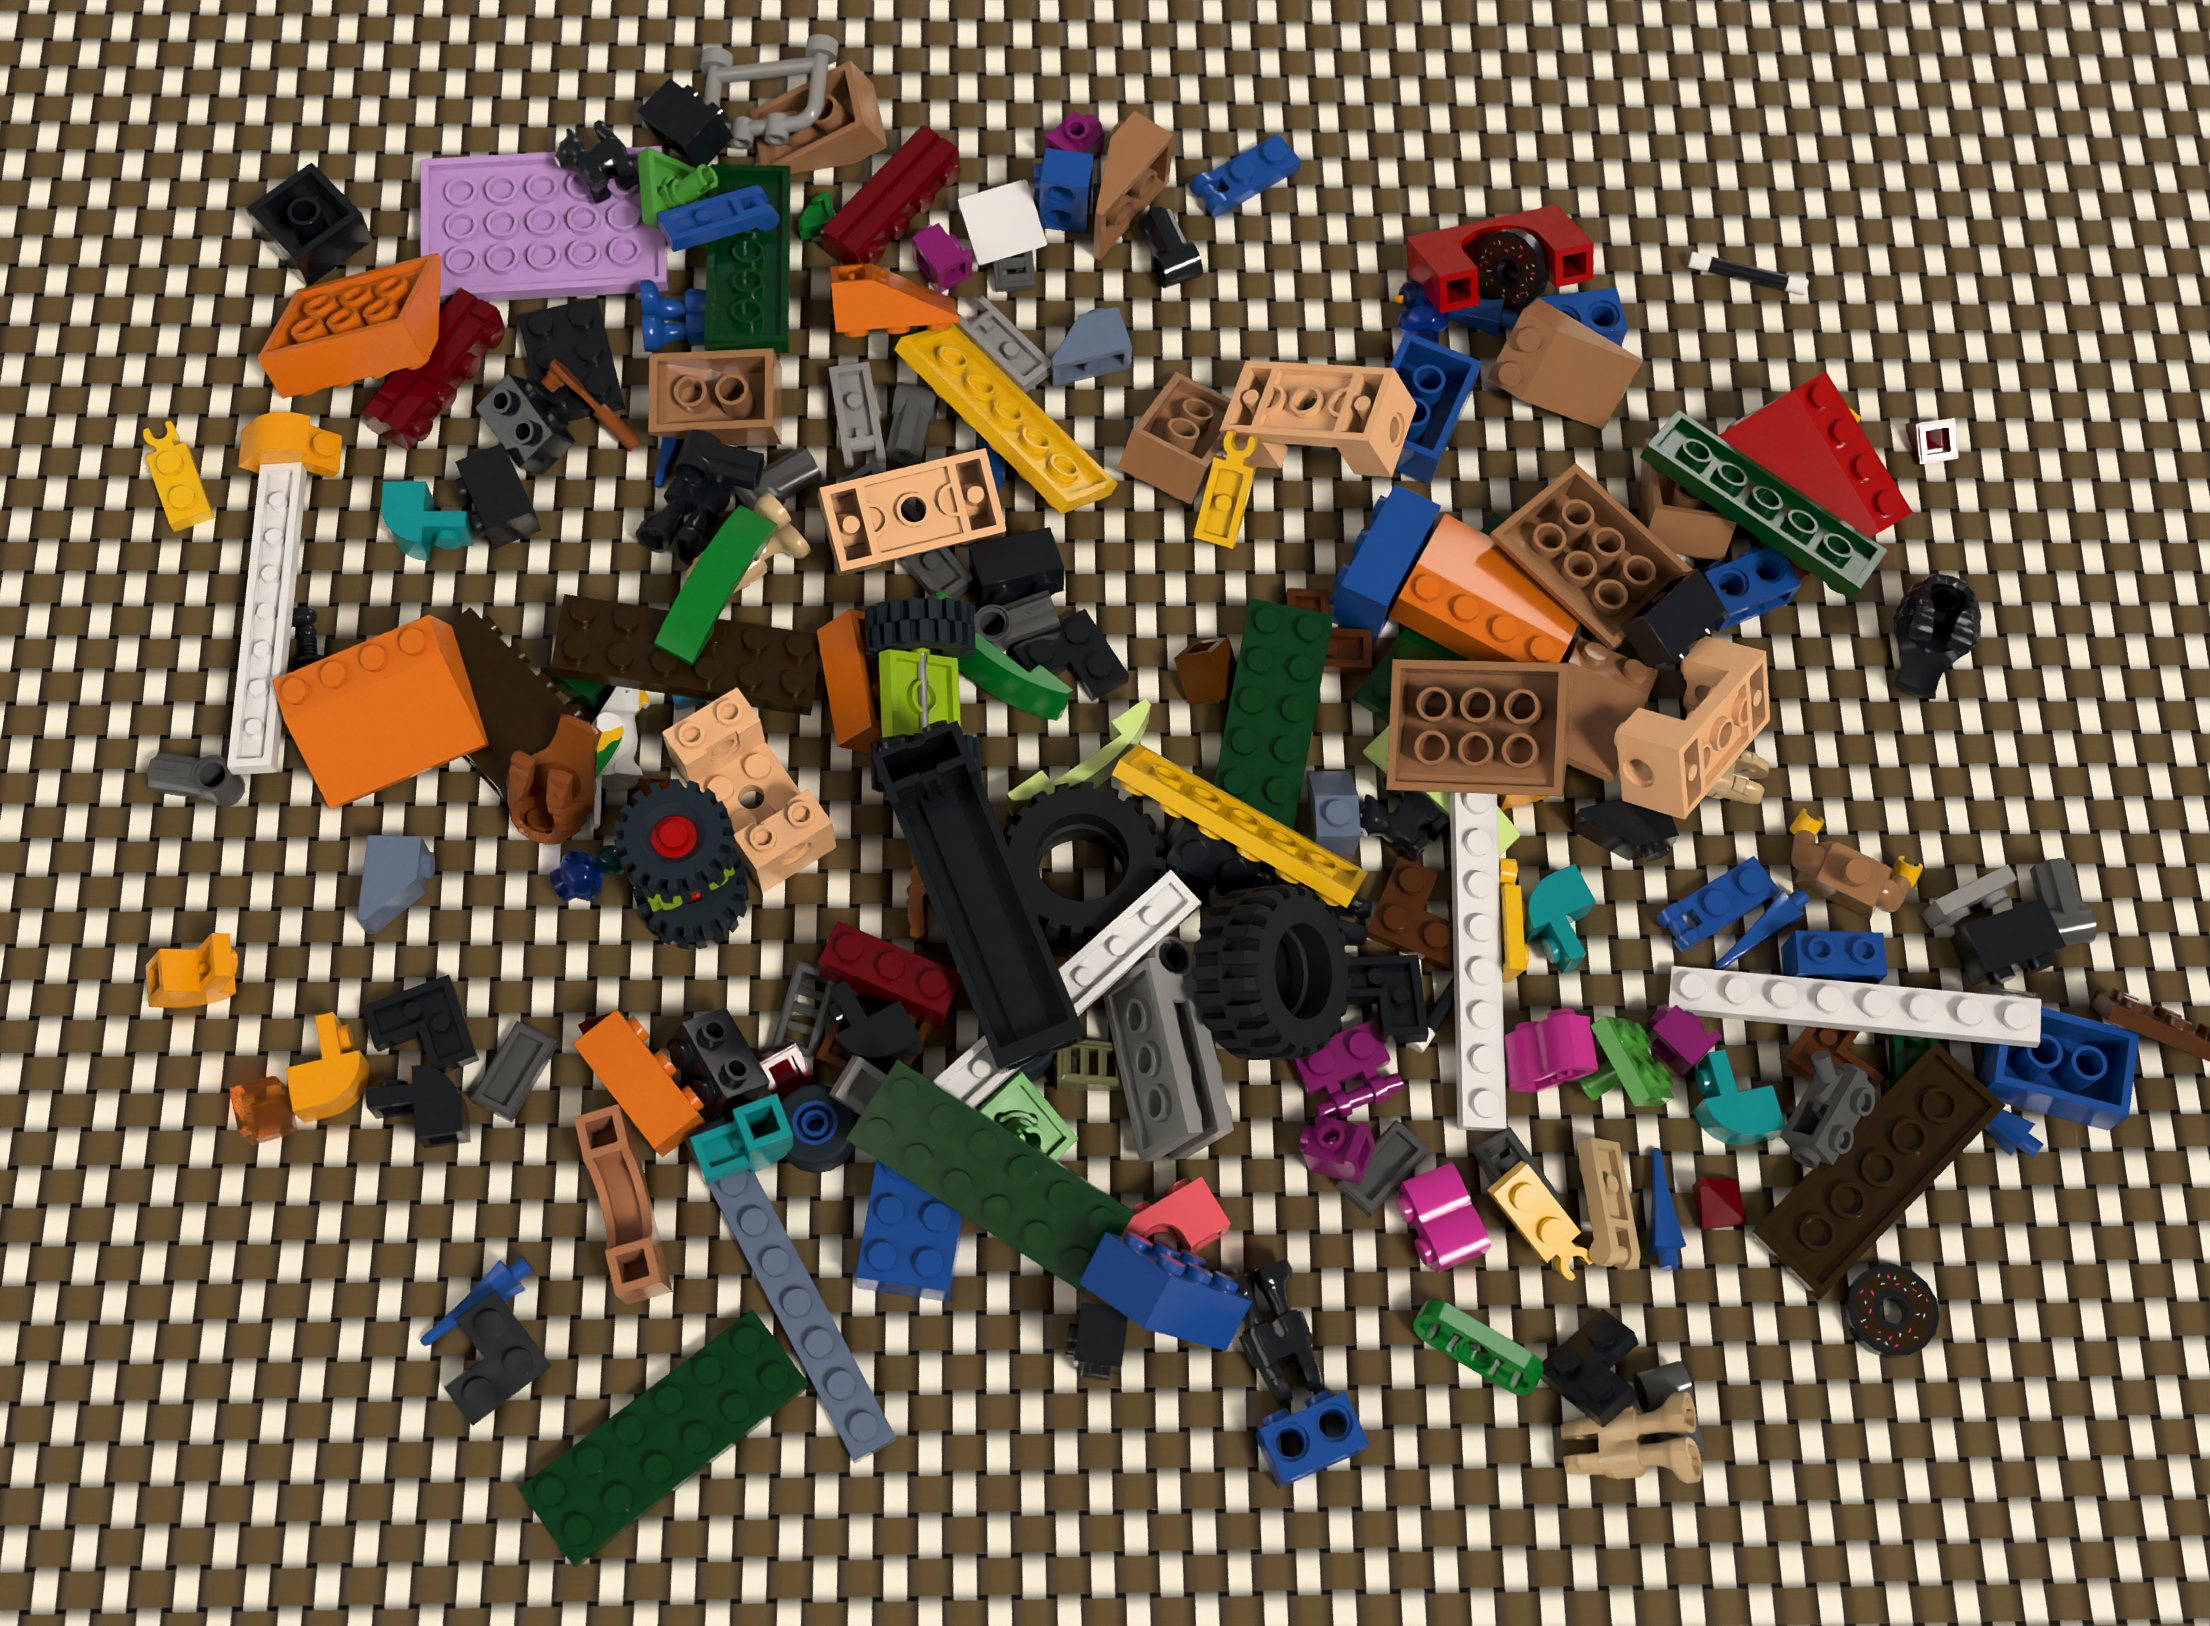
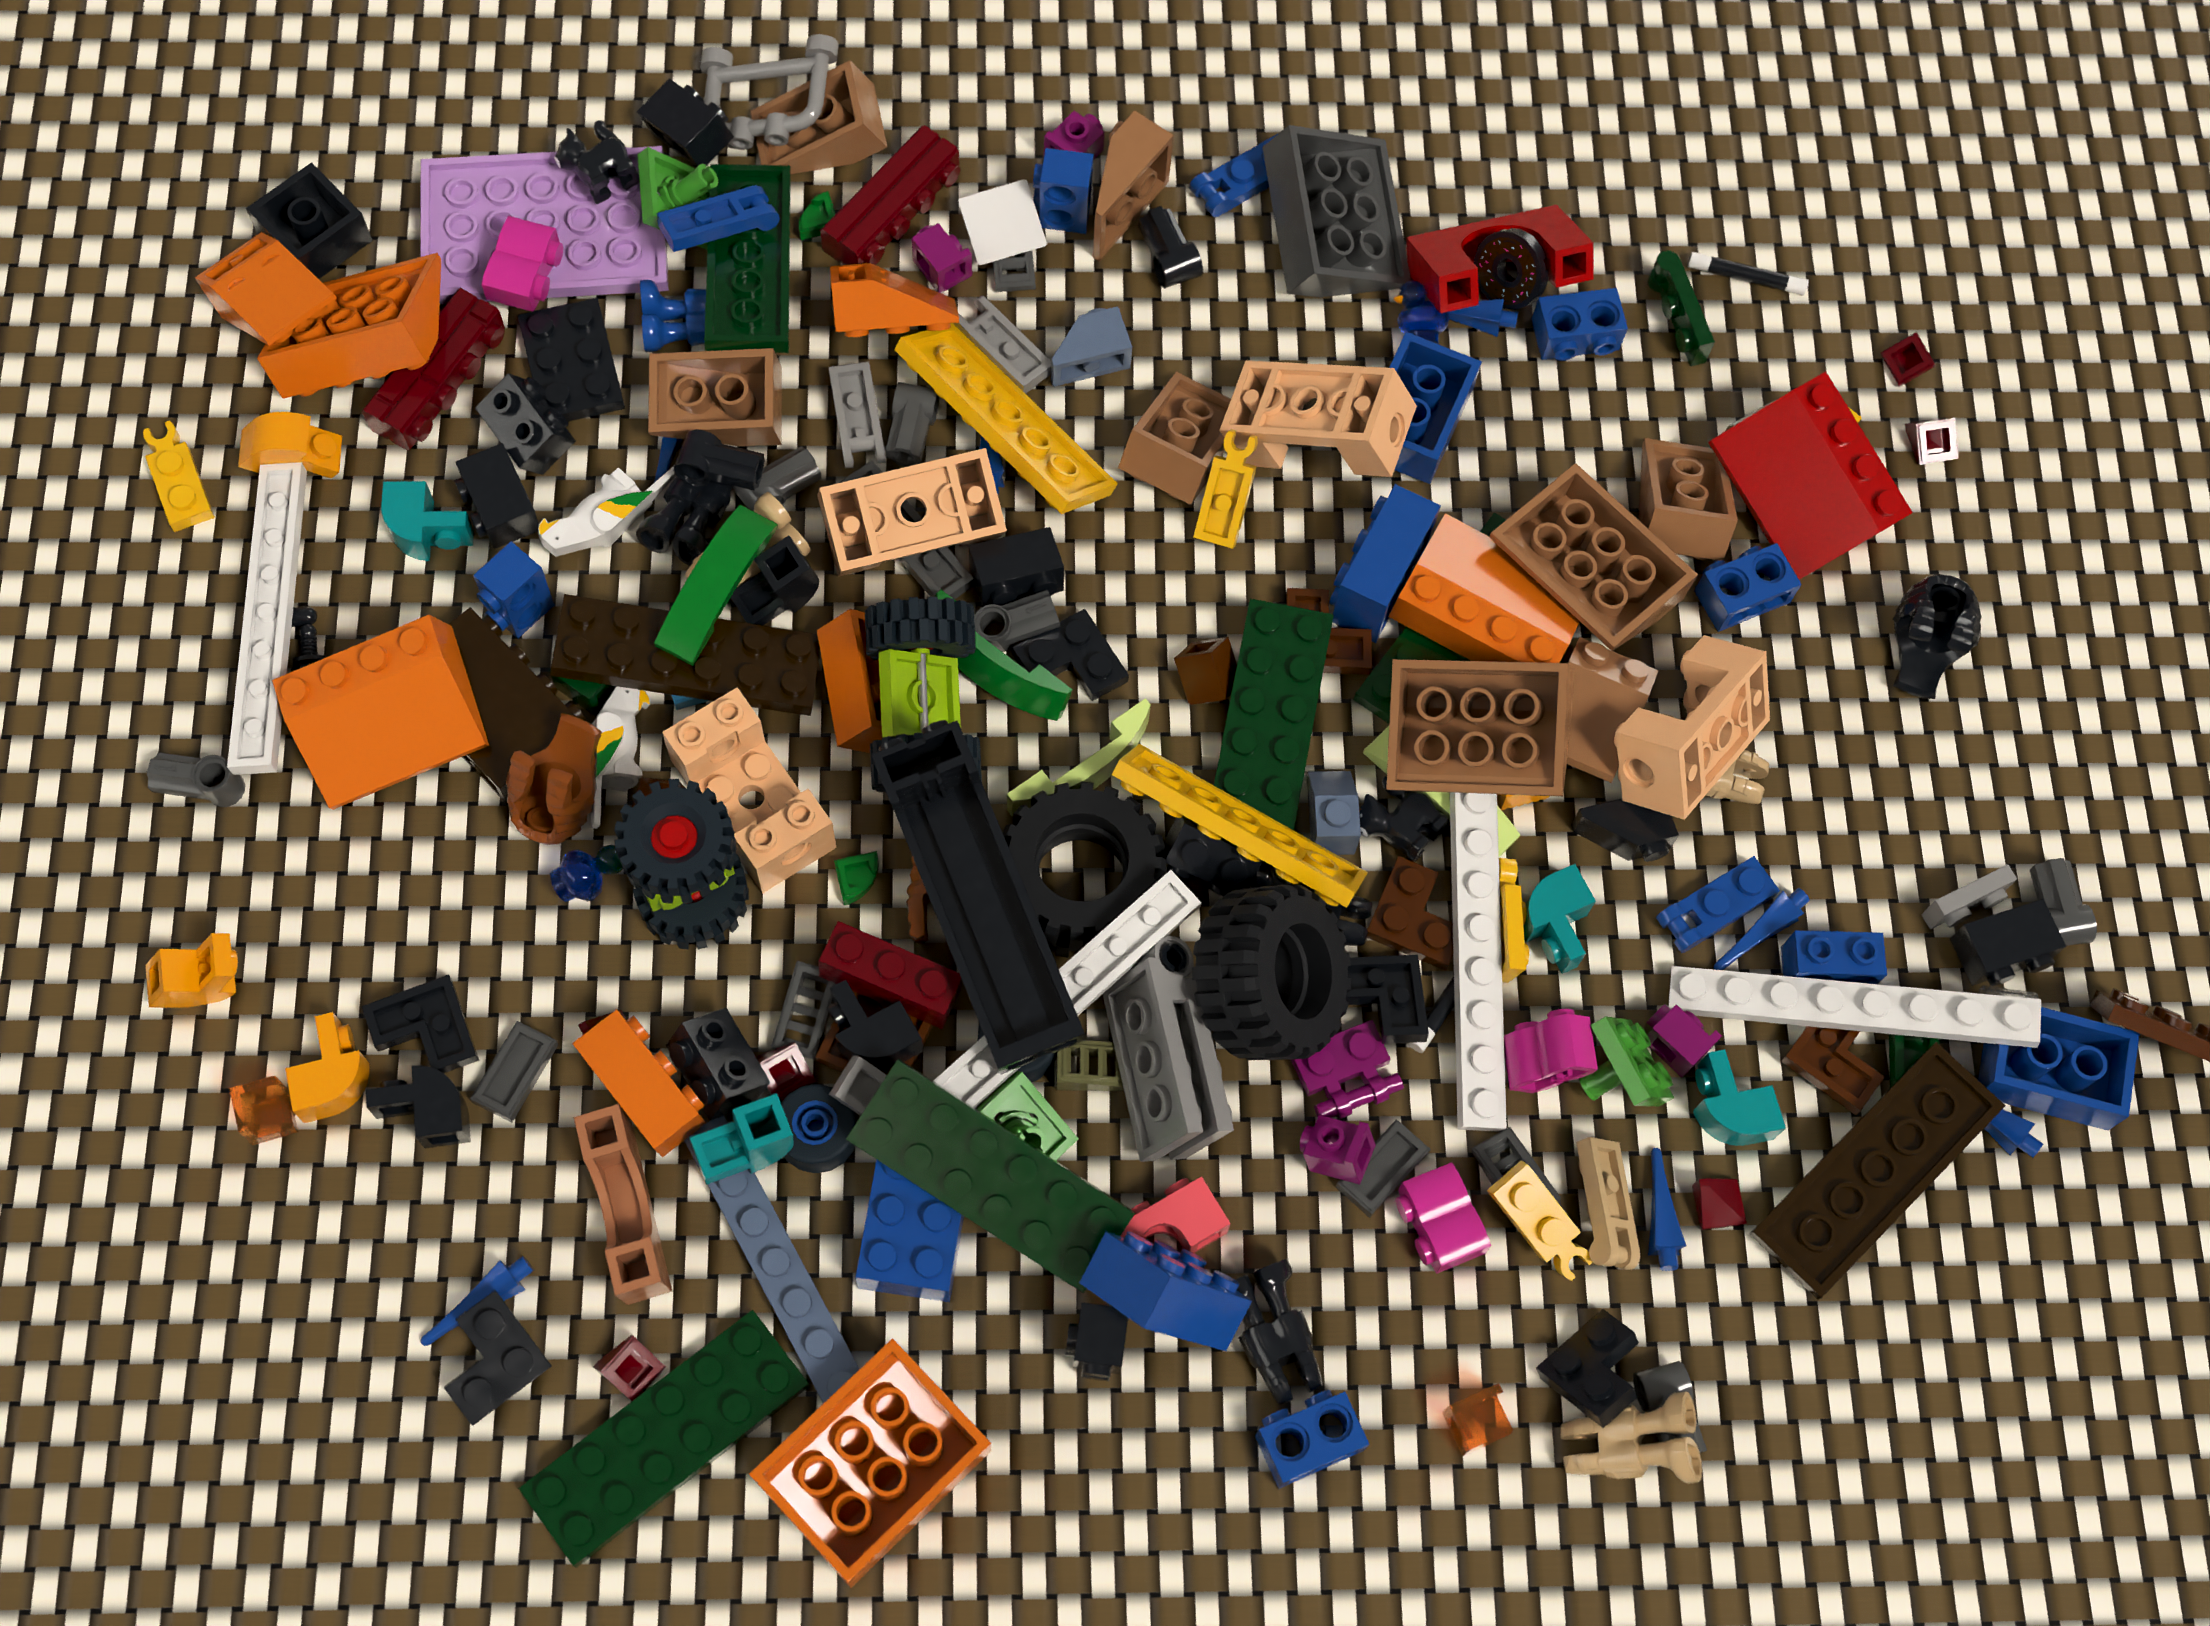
sand blue slope [357,835,435,934] -> none
dark orange piece [541,359,642,452] -> none
green beam [1413,1299,1543,1395] -> none
medium nougat slope [1487,298,1643,430] -> none
black brick [1619,568,1726,667] -> none
dark green plate [1640,410,1887,600] -> none
dark grey brick [1780,1050,1876,1169] -> none
medium nougat torso [1789,808,1923,920] -> none
tile [1843,1265,1939,1359] -> none
none -> orange slope [195,232,337,346]
none -> blue brick [473,541,555,639]
none -> dark pink brick [481,216,563,312]
none -> white animal [538,465,676,557]
none -> dark red slope [593,1335,666,1402]
none -> black brick [731,535,819,626]
none -> orange slope [749,1338,991,1588]
none -> green tile [834,851,879,906]
none -> dark grey slope [1262,125,1412,297]
none -> clear orange panel [1442,1383,1513,1456]
none -> dark green plate [1648,250,1715,367]
none -> dark red slope [1880,332,1936,387]

